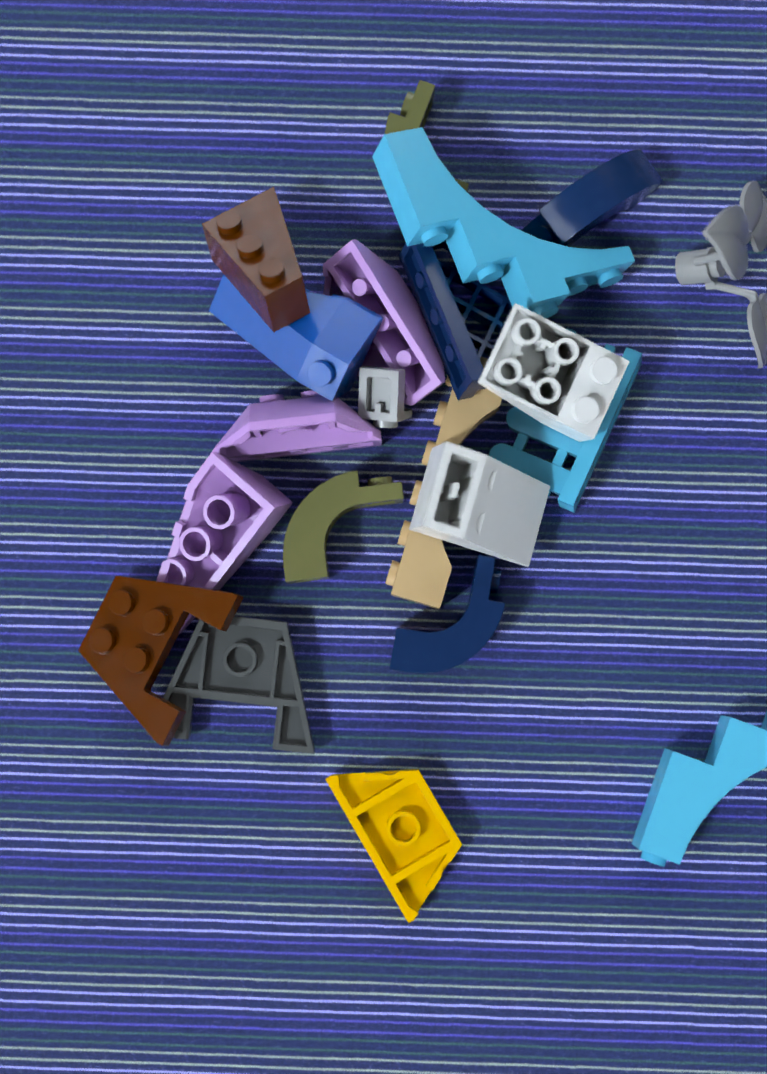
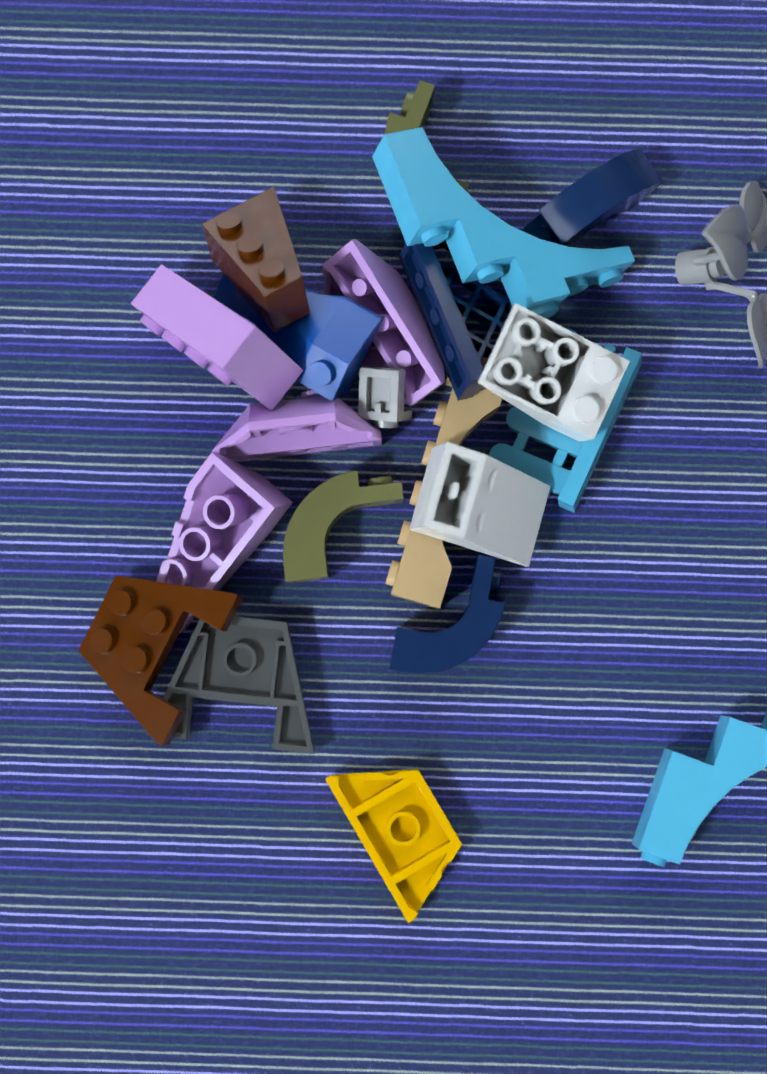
none -> lavender wedge [131,264,304,411]

